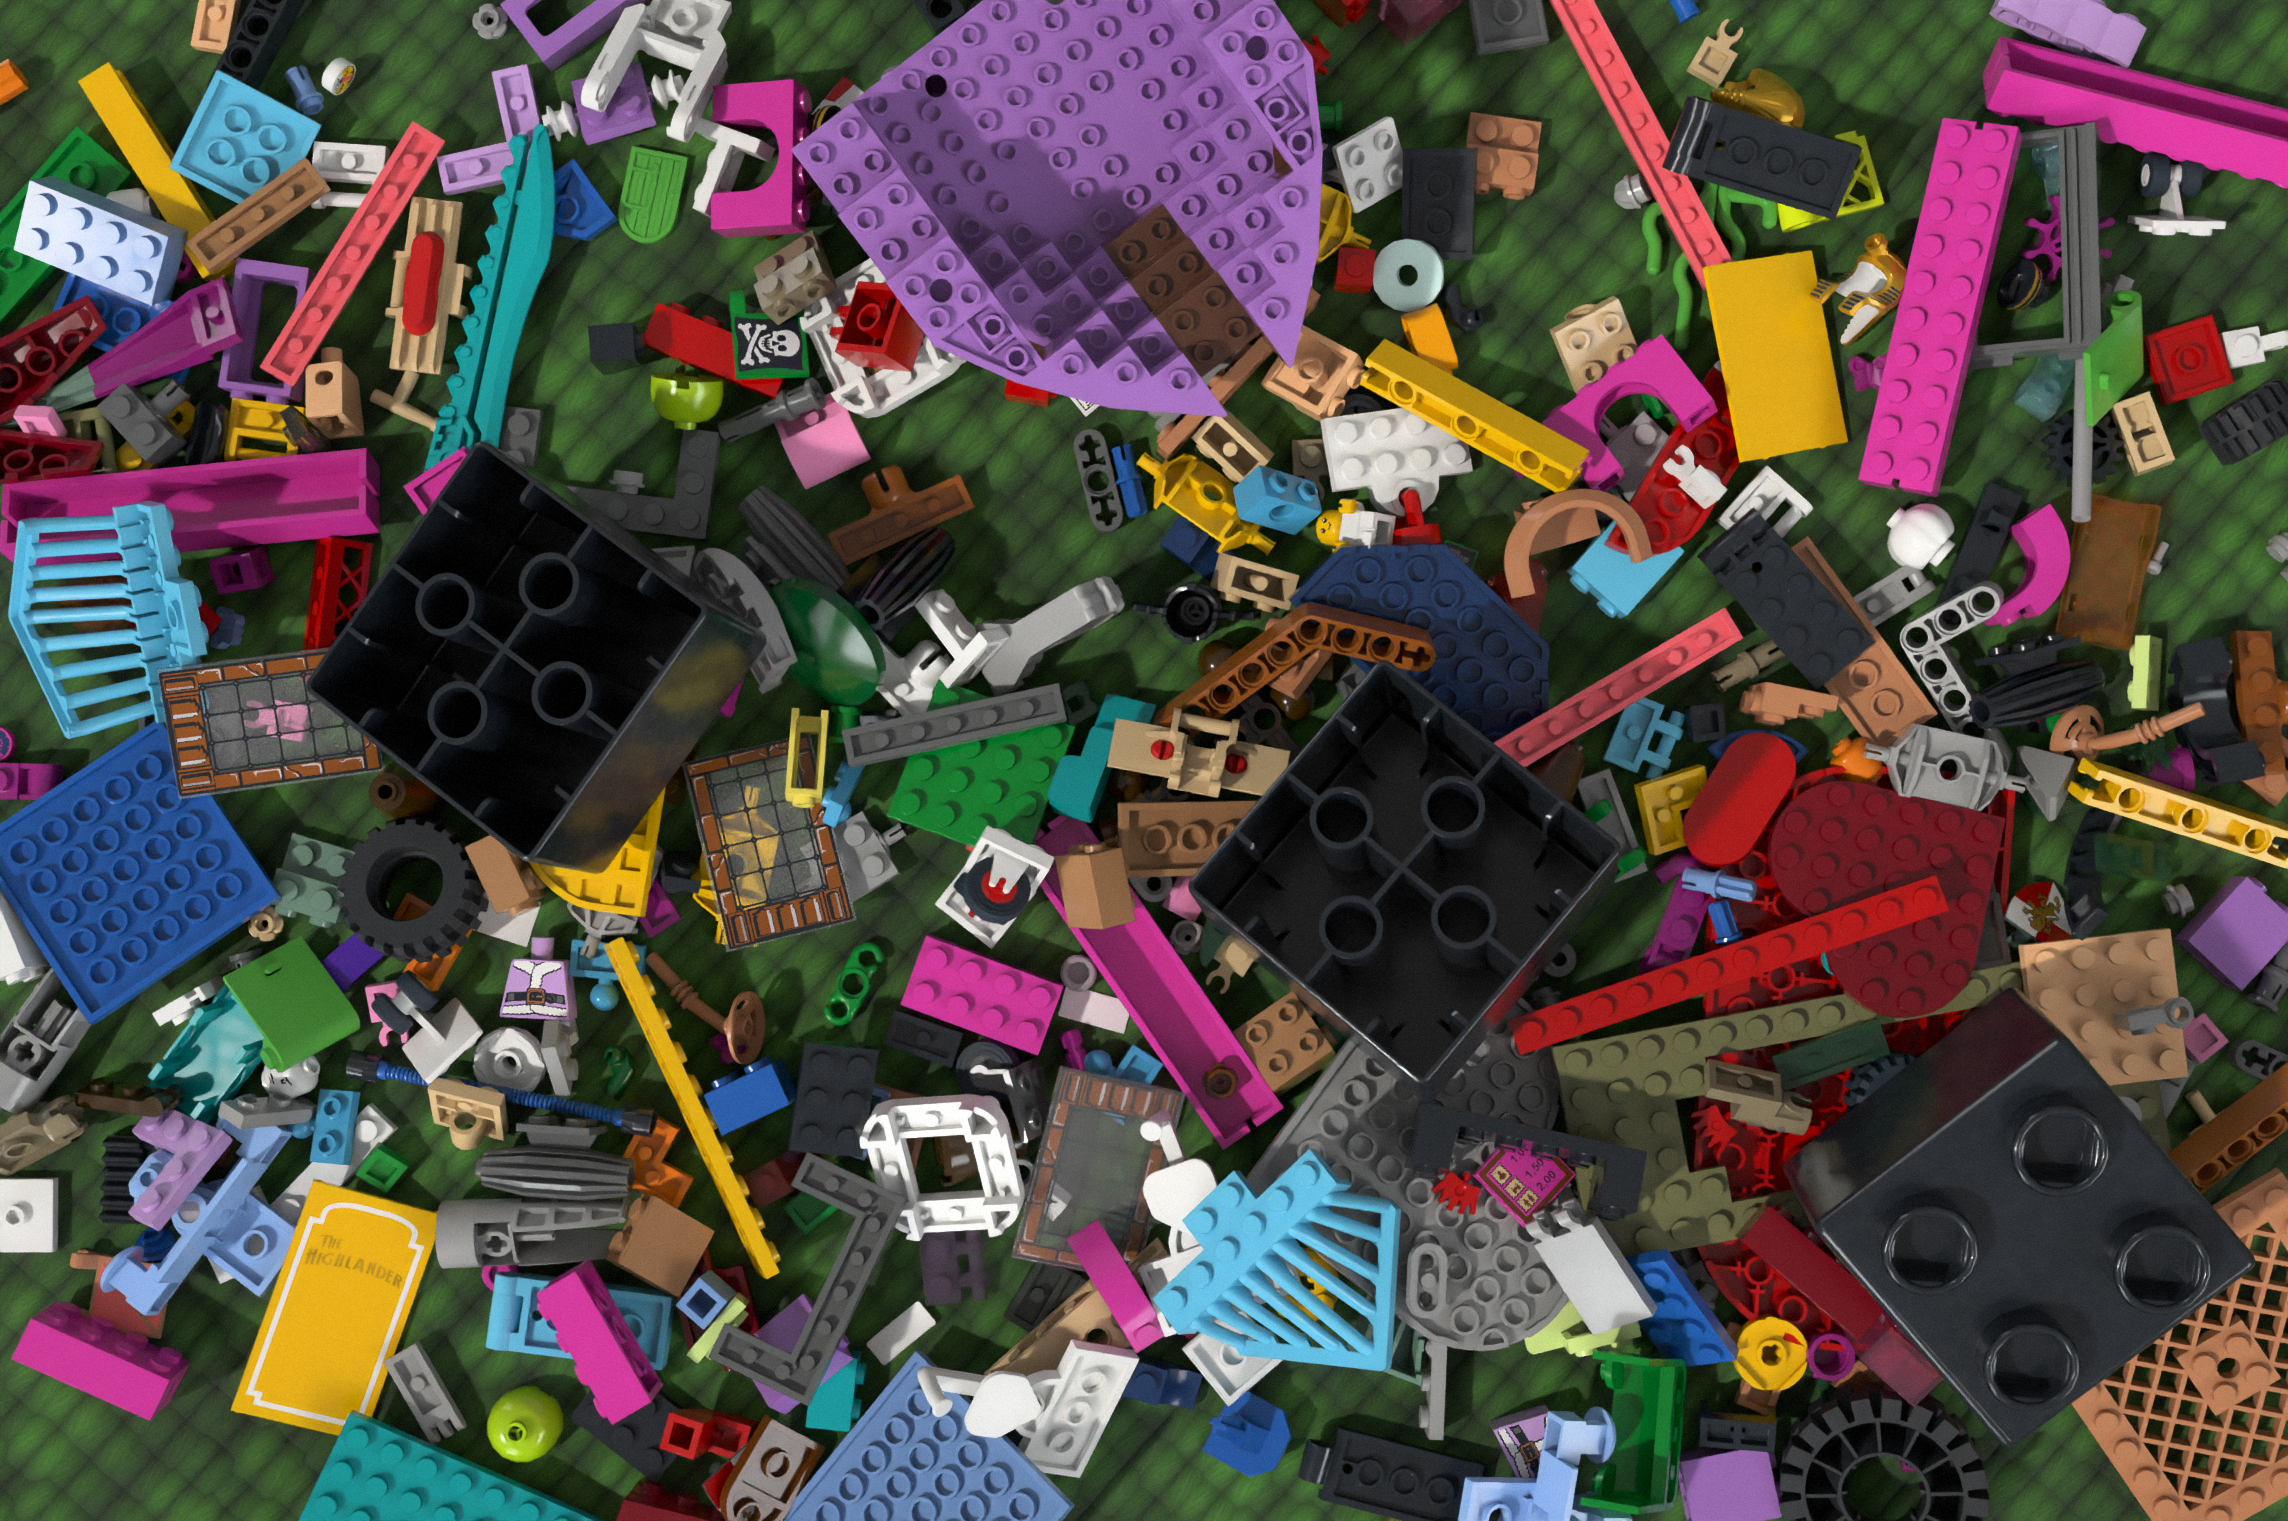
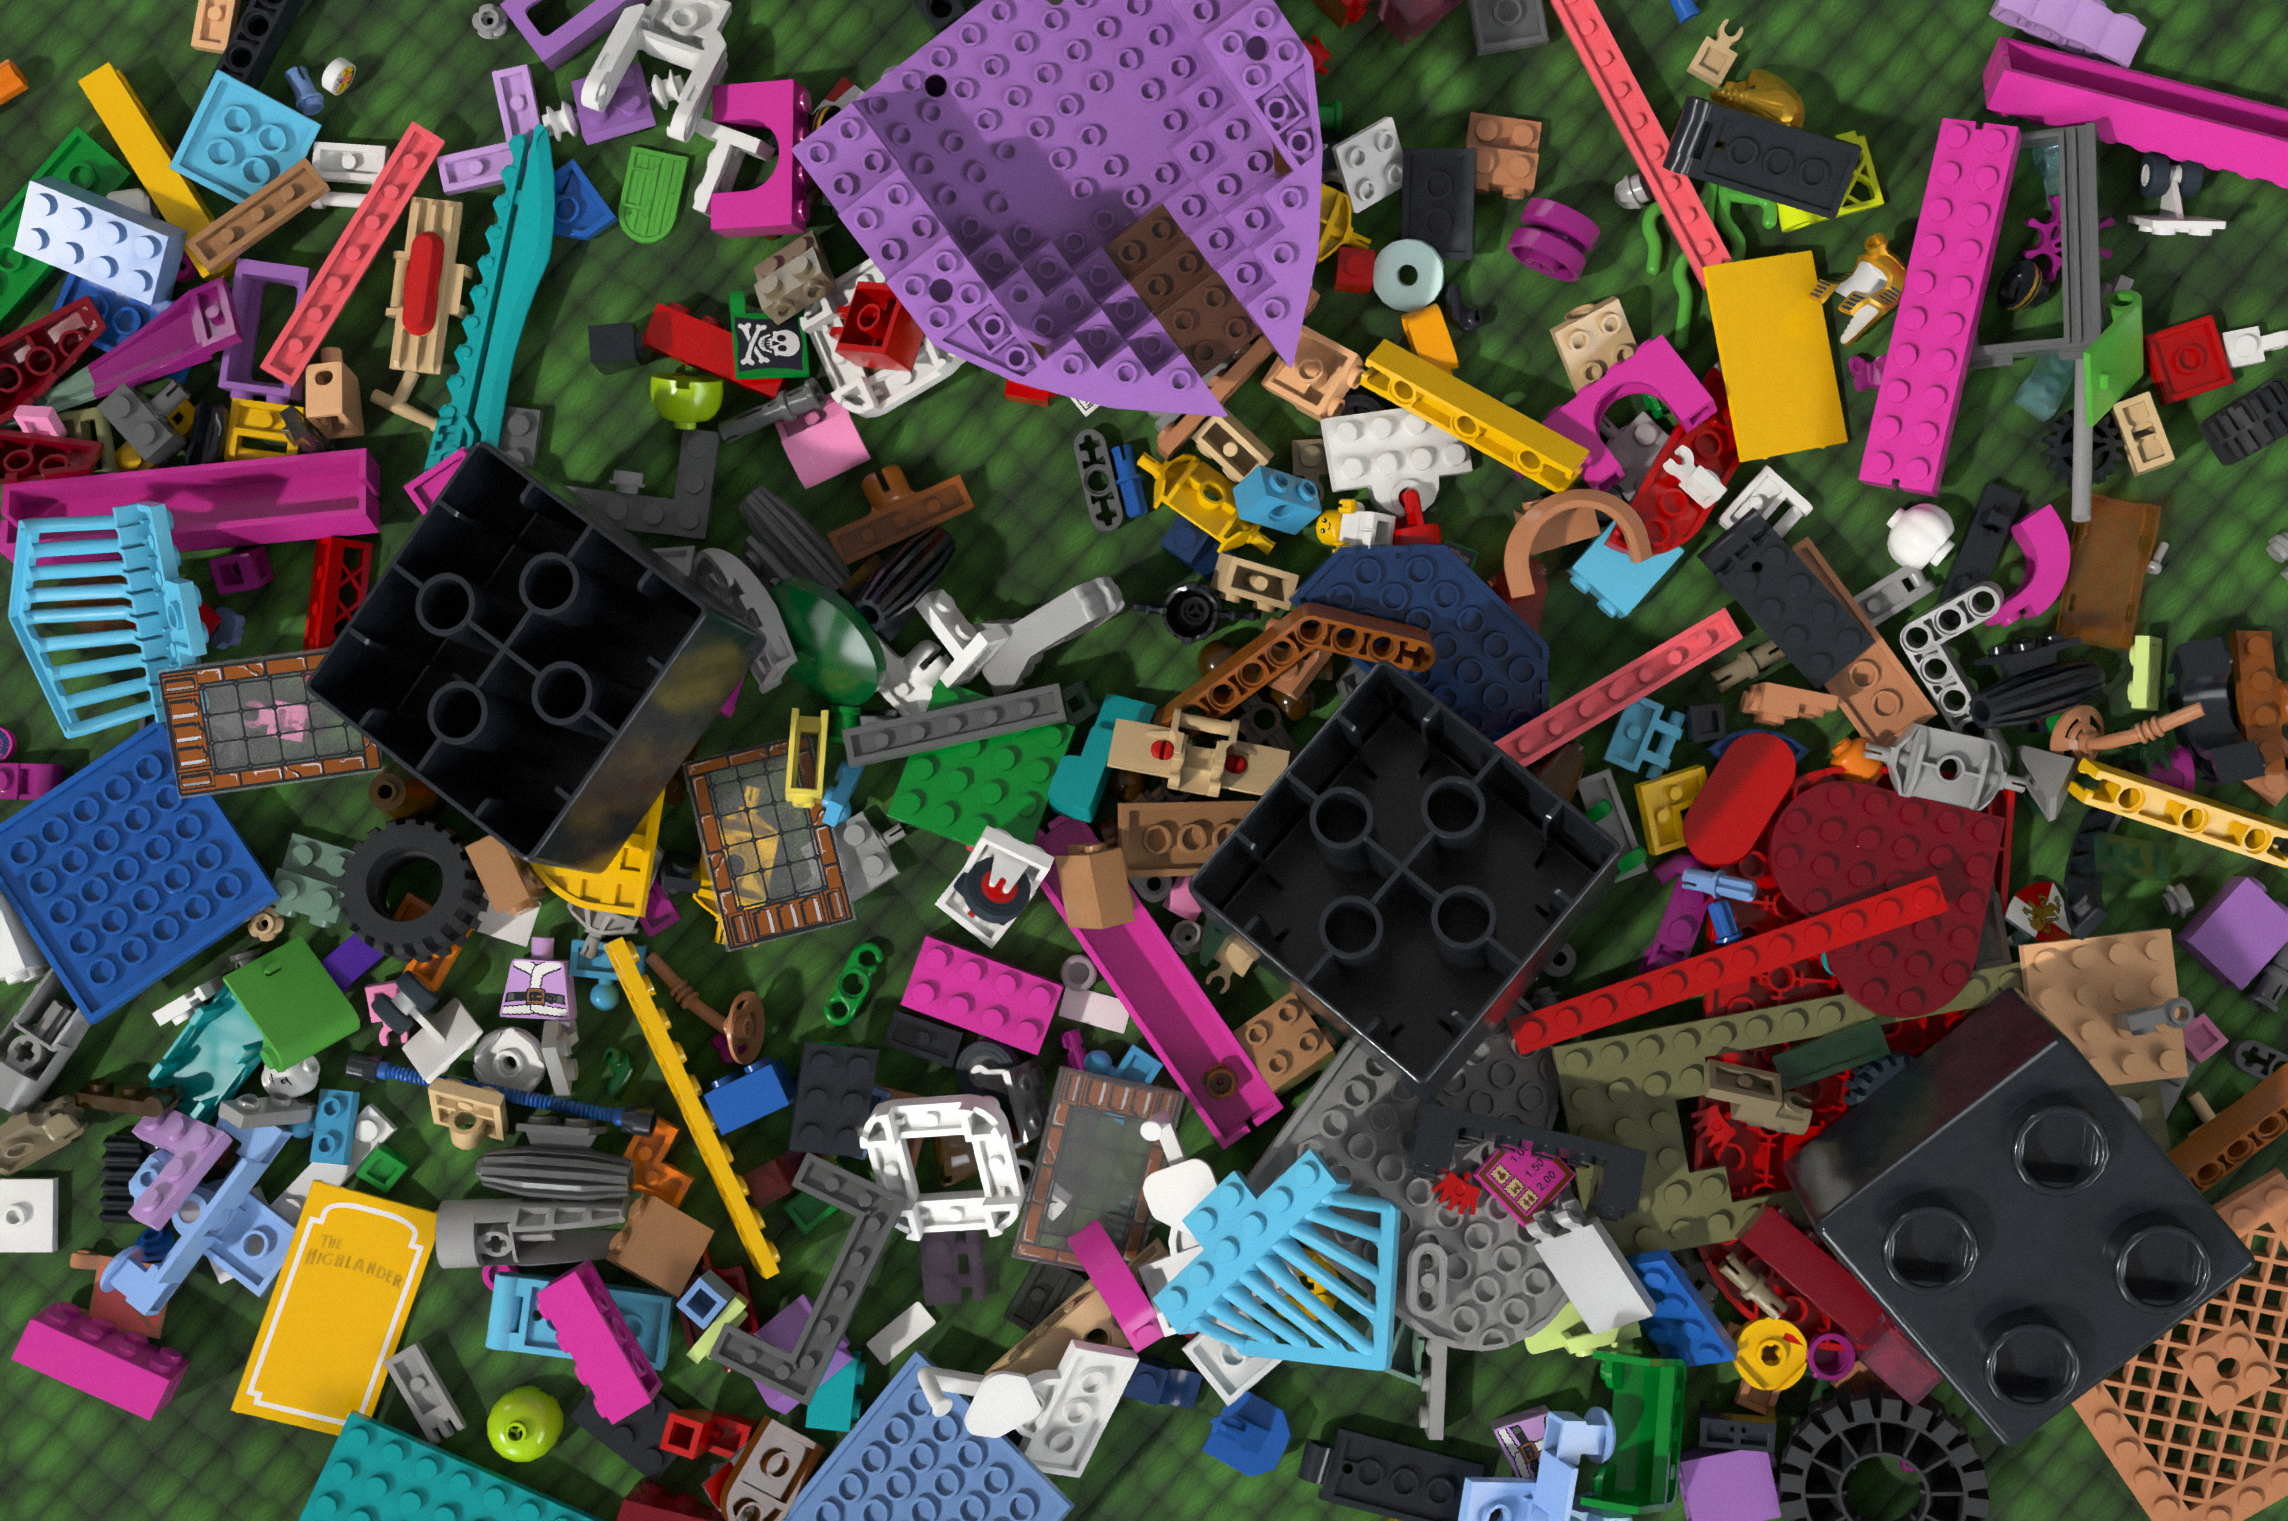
none -> magenta wheel [1506,198,1601,282]
none -> dark tan pin [1718,1252,1789,1321]

